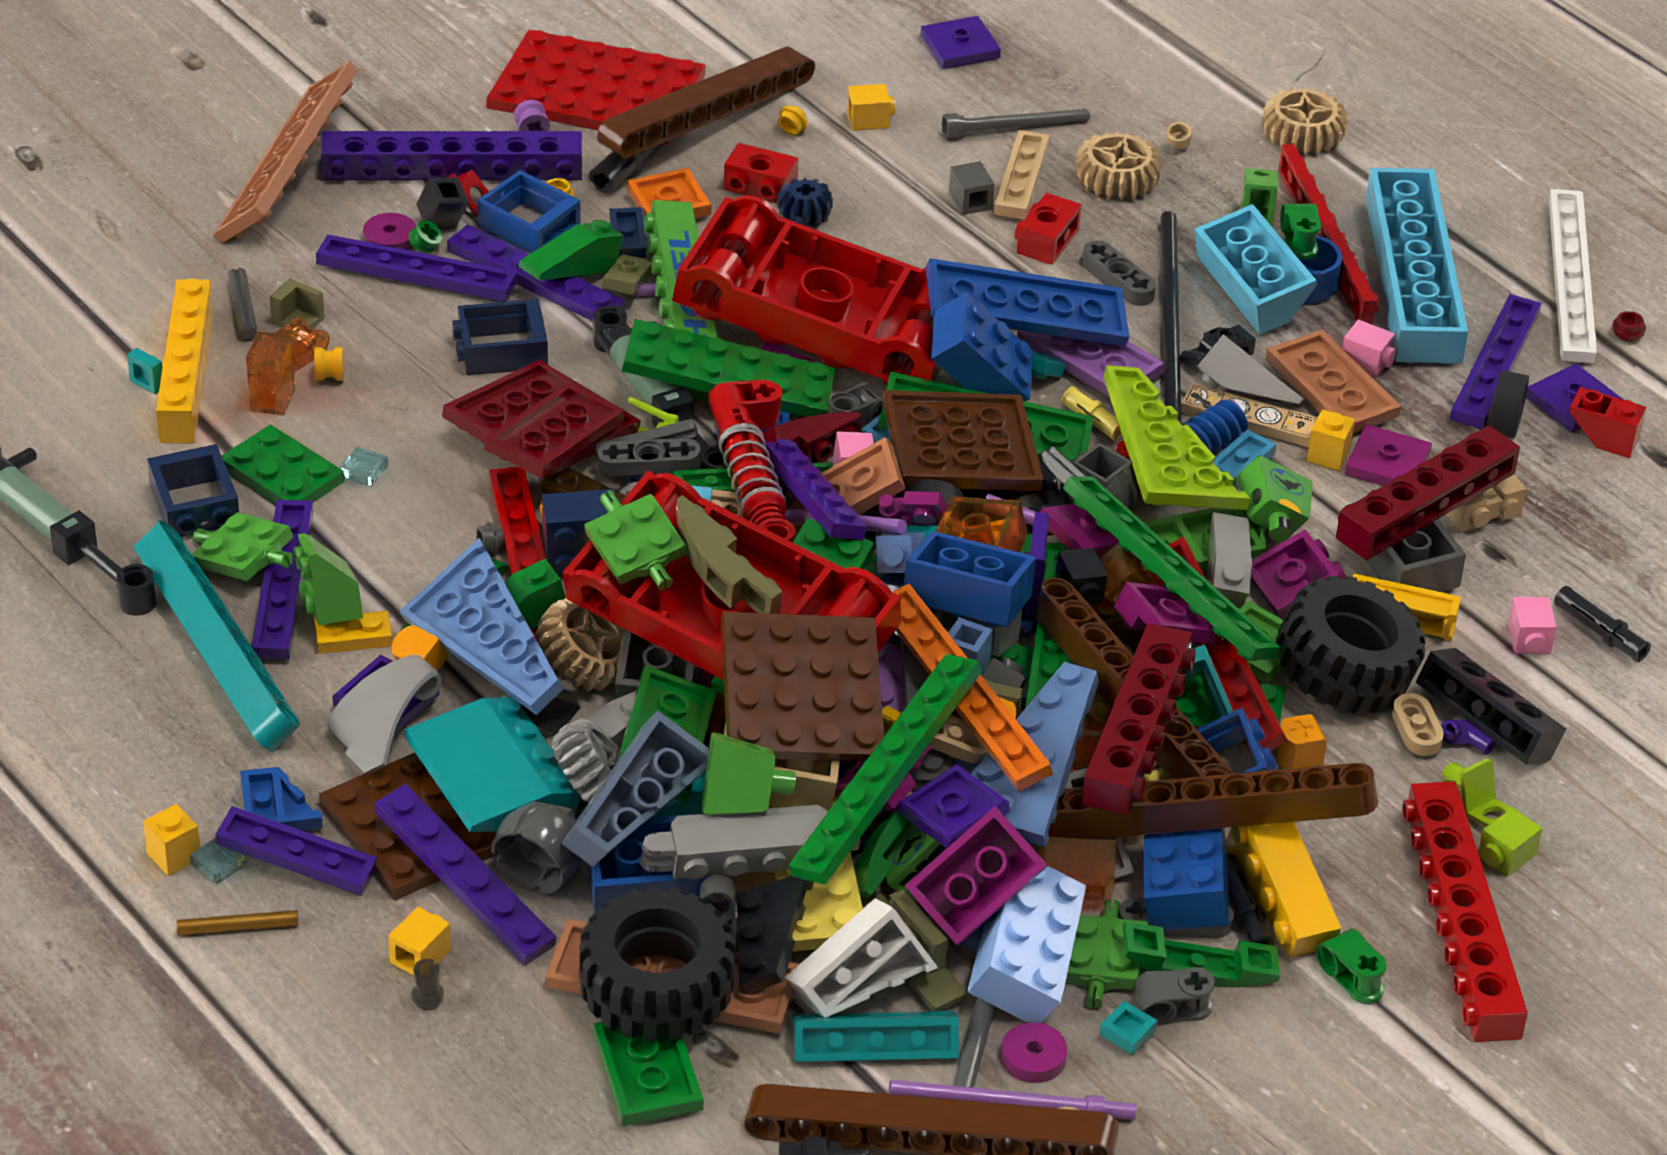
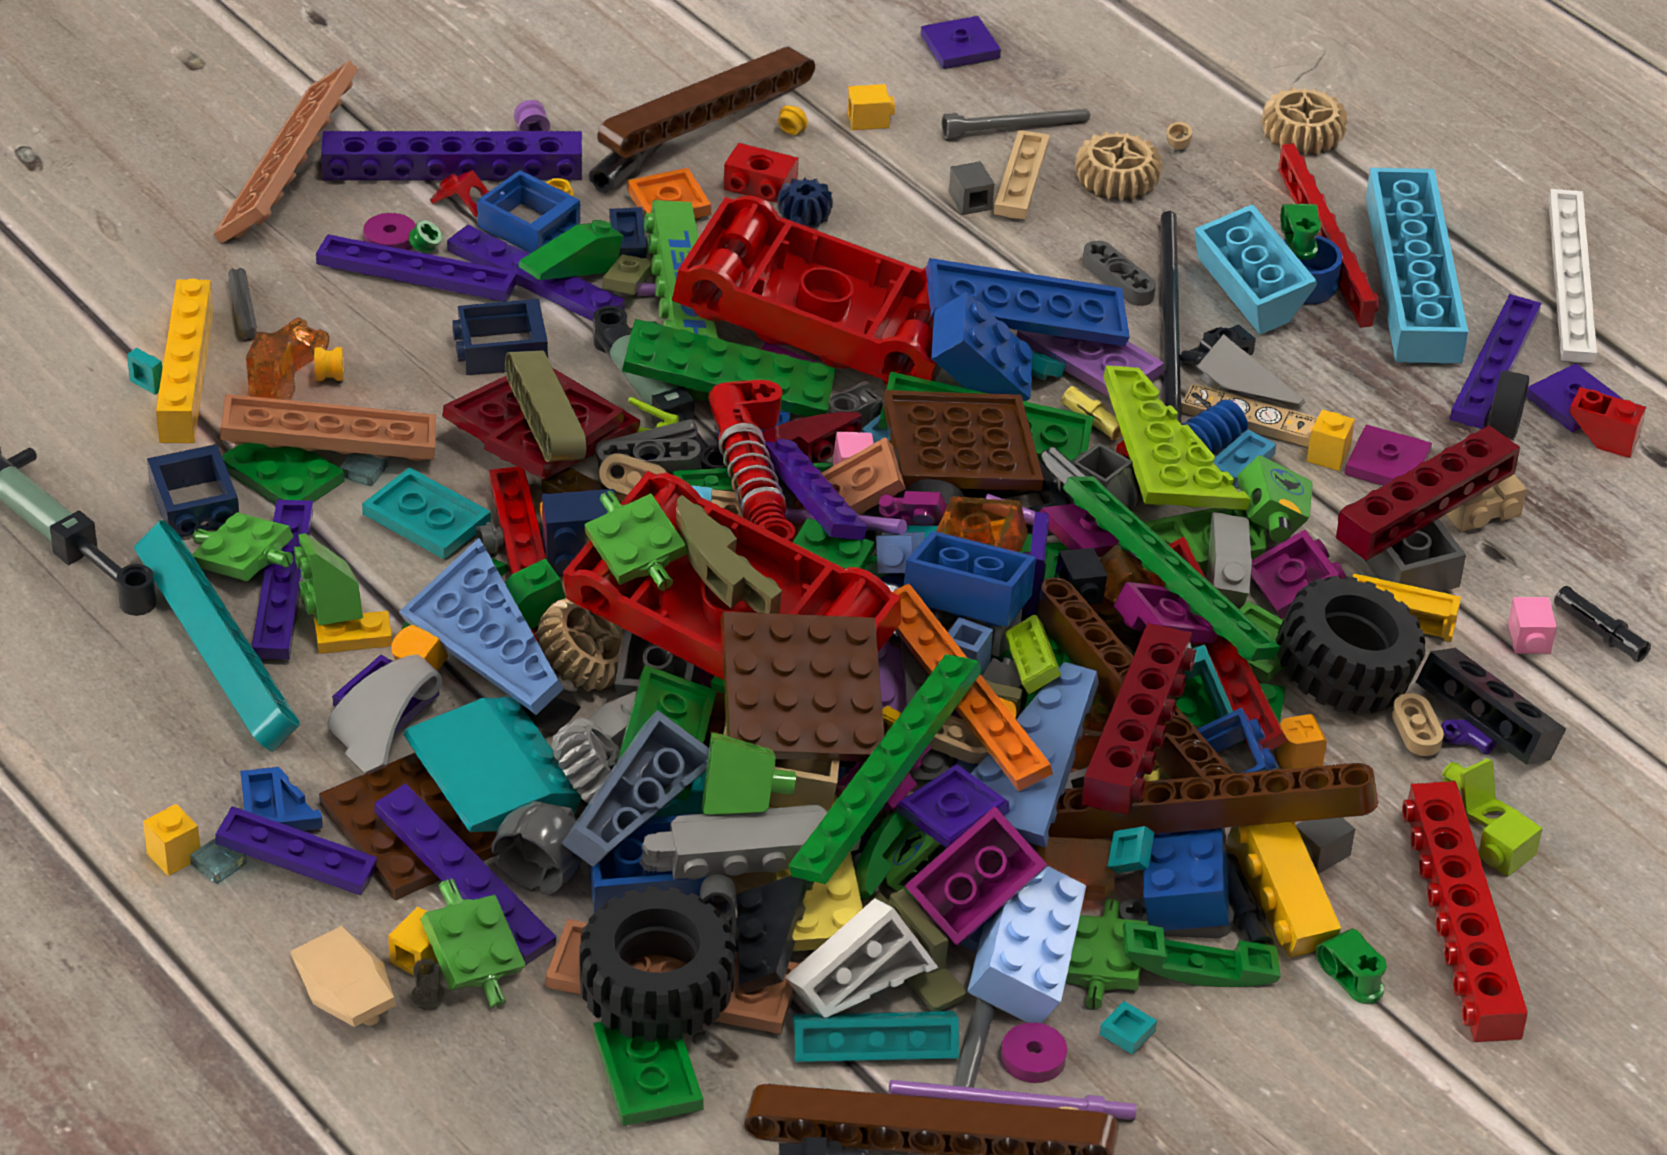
pearl gold bar [177,910,299,936] -> none
olive panel [269,279,325,336] -> none
black brick [416,177,469,229] -> none
red plate [487,29,706,144] -> none
red brick [1014,193,1082,265] -> none
dark grey piece [1134,967,1215,1025] -> none
bright green torso [1240,168,1278,228] -> none
nougat plate [1265,329,1401,433] -> none
bright pink brick [1342,320,1396,378] -> none
dark red plate [1612,311,1646,341] -> none
none -> nougat plate [220,394,436,461]
none -> tan piece [290,926,396,1027]
none -> teal plate [362,467,491,559]
none -> bright green plate [420,879,526,1008]
none -> olive beam [505,351,586,462]
none -> tan plate [599,453,667,495]
none -> lime plate [1004,615,1061,694]
none -> teal plate [1108,826,1154,874]
none -> dark grey brick [1296,818,1355,874]

